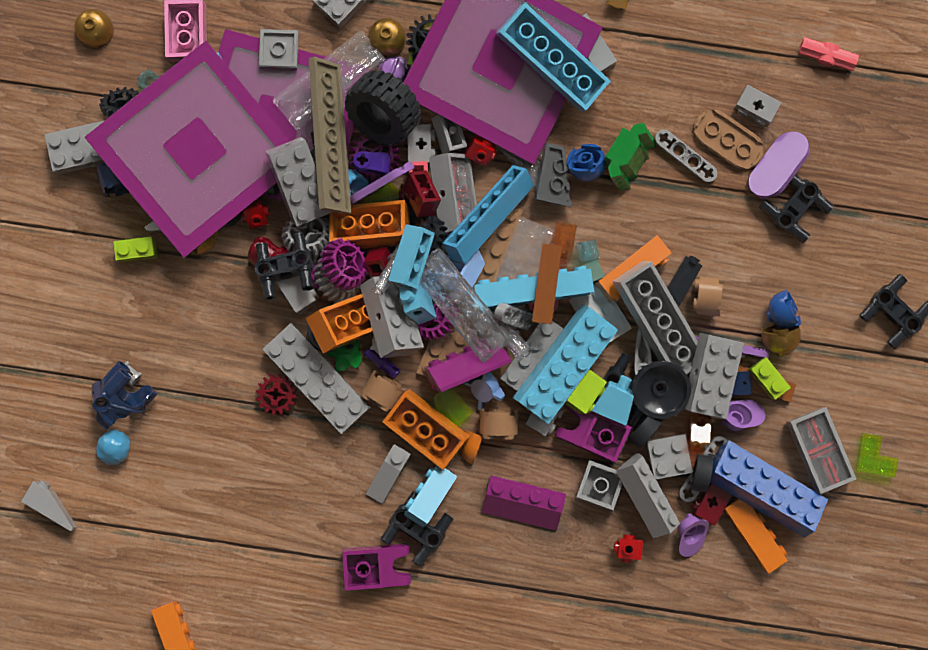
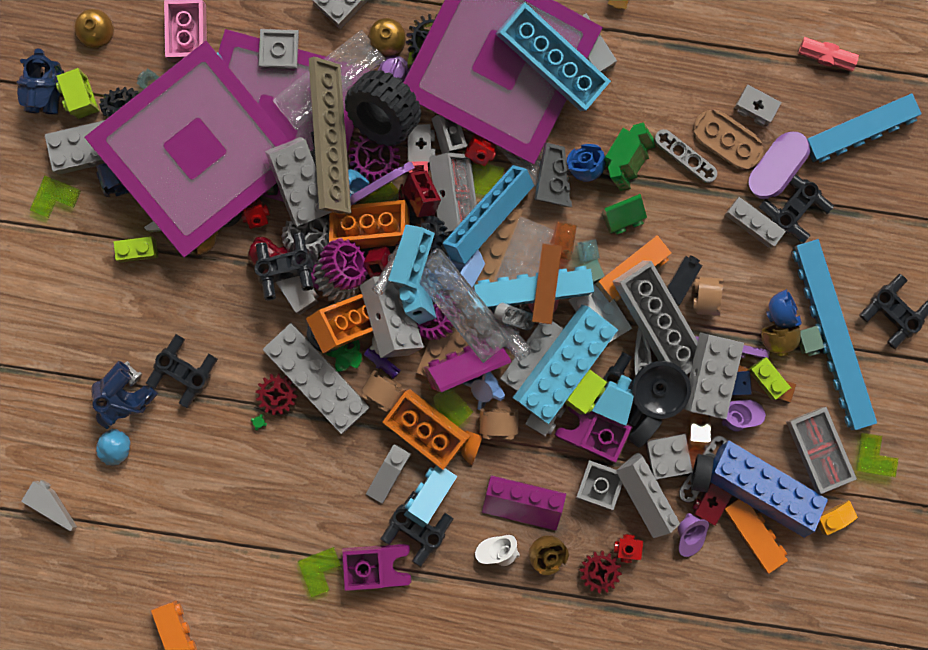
dark purple piece [354,151,391,175] -> none
none -> dark blue helmet [16,48,64,115]
none -> clear neon green plate [30,175,81,218]
none -> lime brick [56,68,99,119]
none -> black piece [146,334,218,408]
none -> green piece [251,414,267,431]
none -> clear neon green plate [298,547,341,597]
none -> clear neon green piece [471,162,504,196]
none -> white piece [475,535,520,566]
none -> pearl gold cylinder [529,535,569,575]
none -> dark red gear [579,550,622,593]
none -> green slope [601,194,647,235]
none -> light grey brick [725,197,786,249]
none -> dark azure brick [792,239,877,430]
none -> sand green brick [799,326,824,356]
none -> dark azure brick [807,93,922,163]
none -> light orange slope [818,500,858,535]

